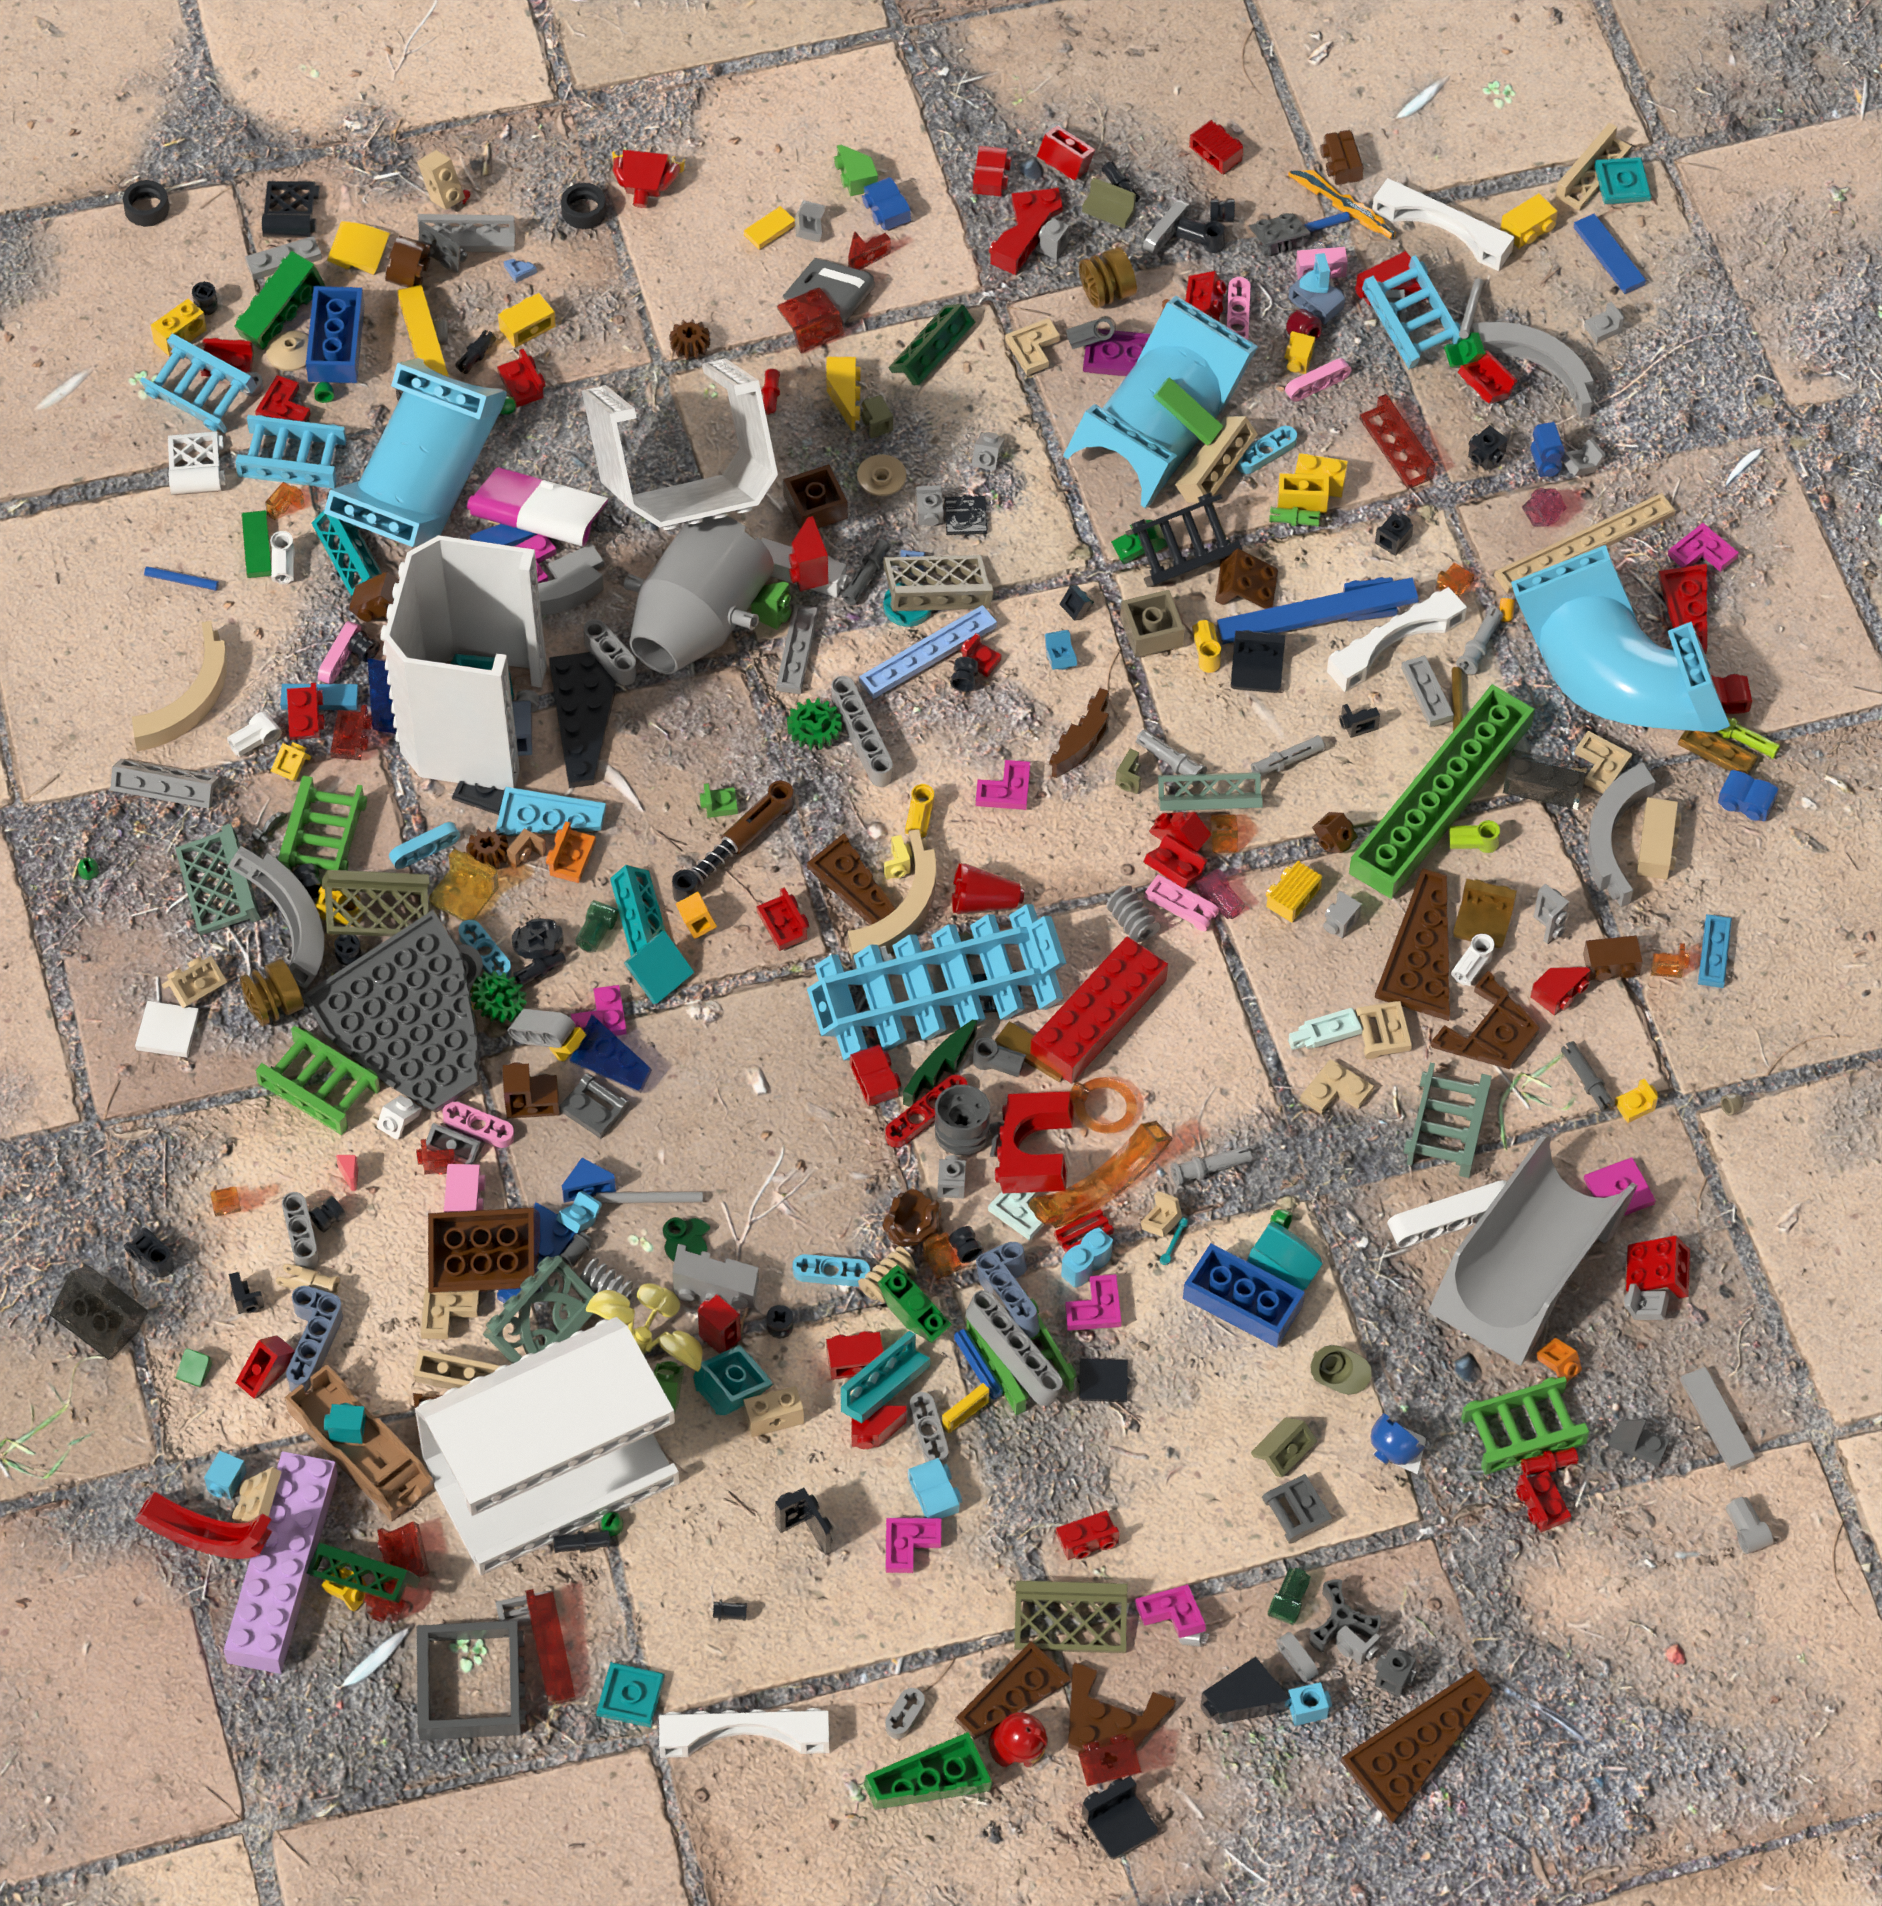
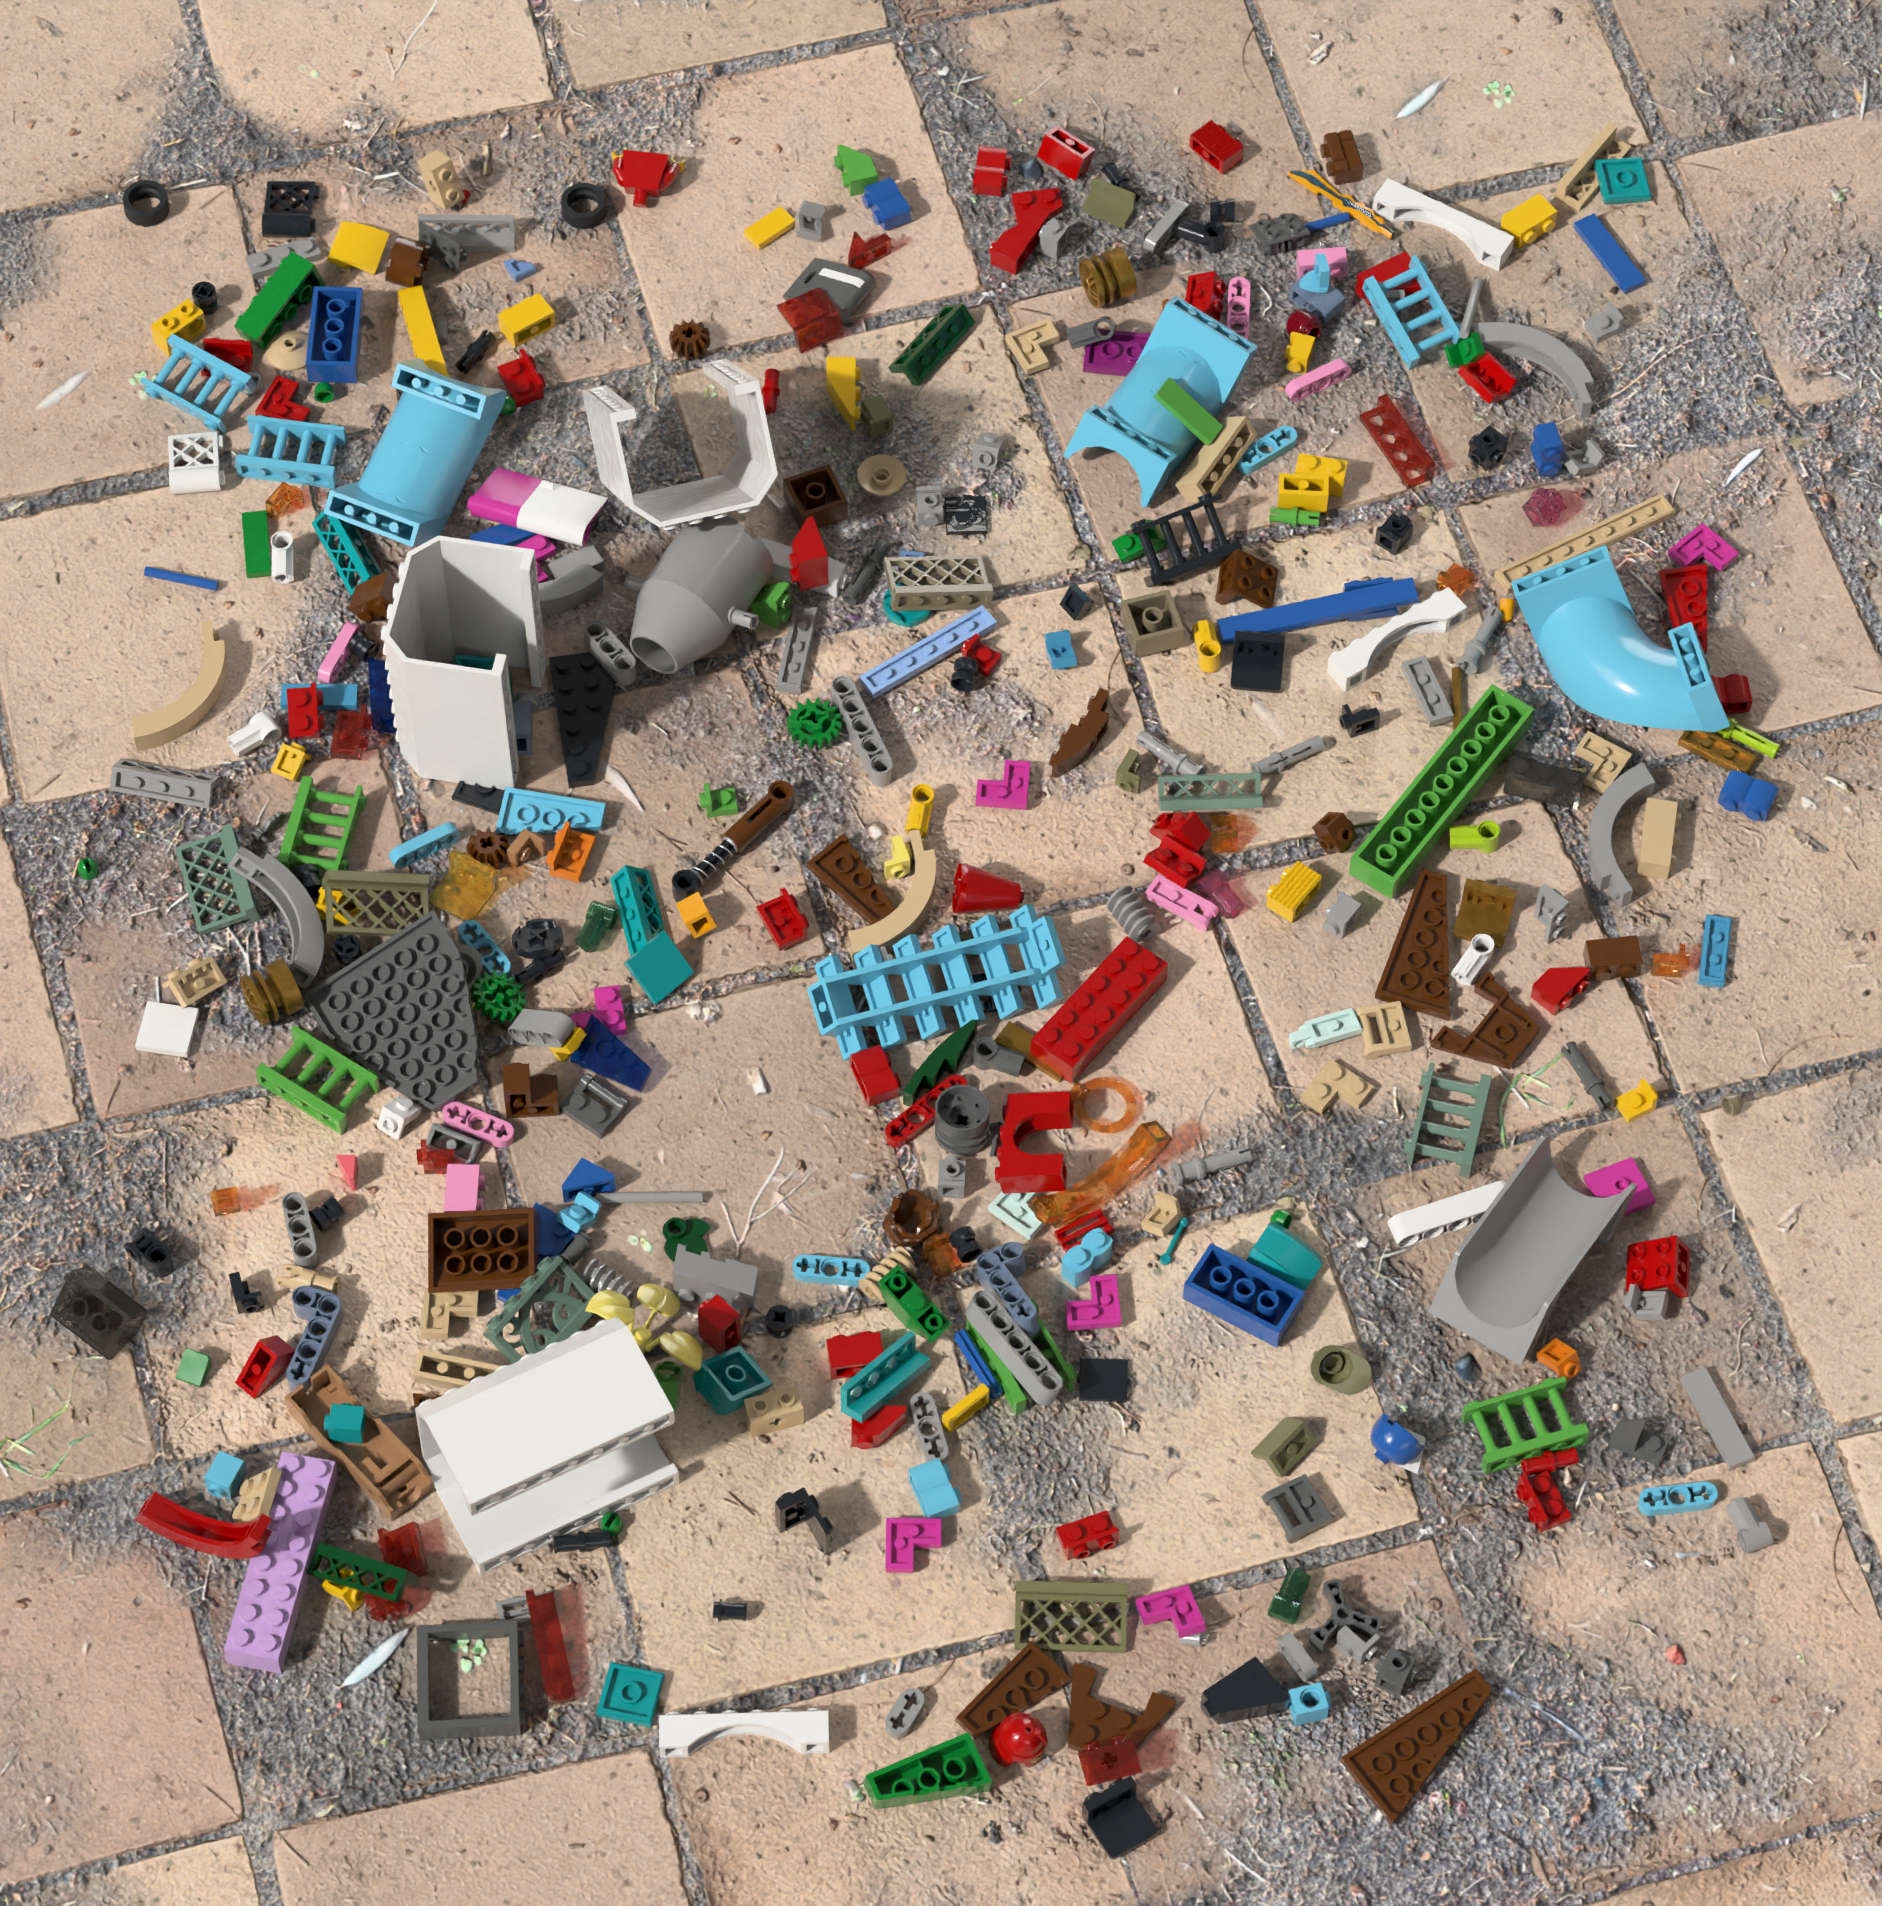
none -> medium azure beam [1638,1481,1718,1516]

